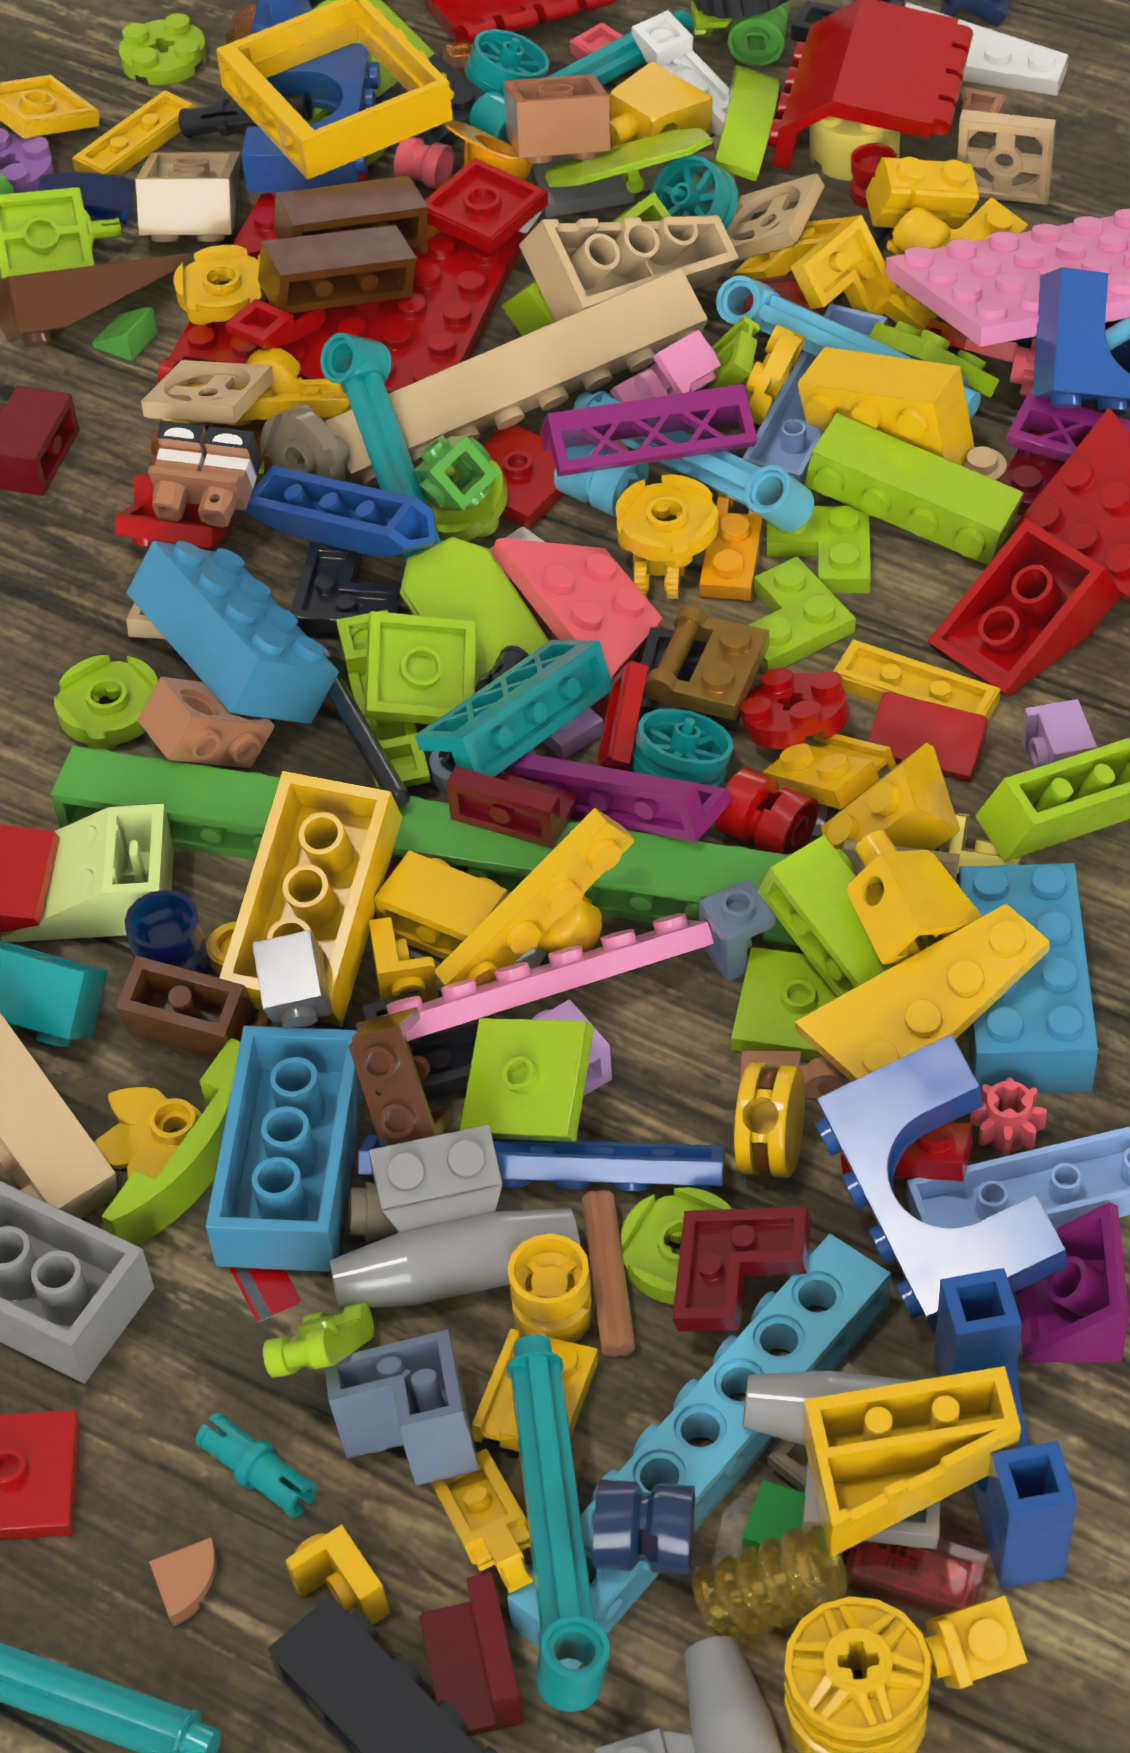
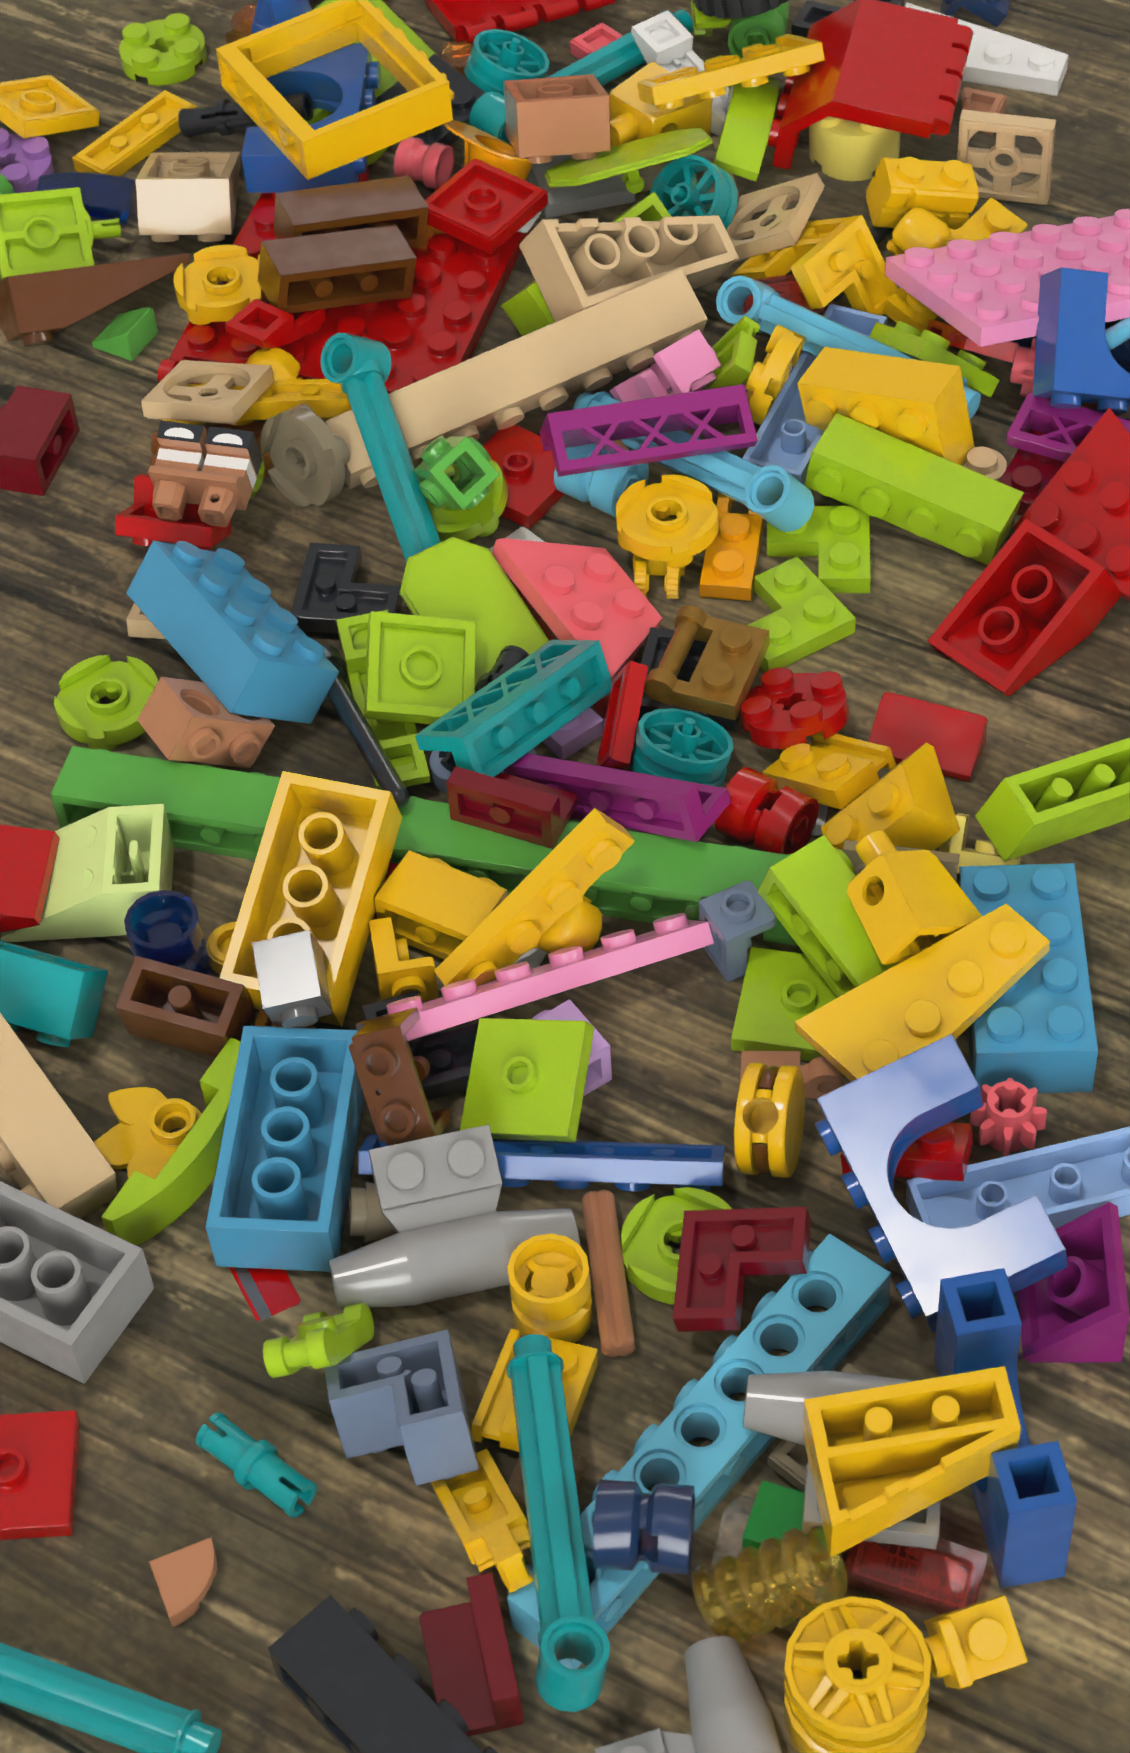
blue brick [243,465,436,557] -> none
yellow bracket [286,1525,390,1625] -> none
yellow tile [833,639,1001,720] -> none
red wheel [850,143,897,209] -> none
lavender brick [1021,699,1097,768] -> none
none -> yellow wing [637,34,825,110]

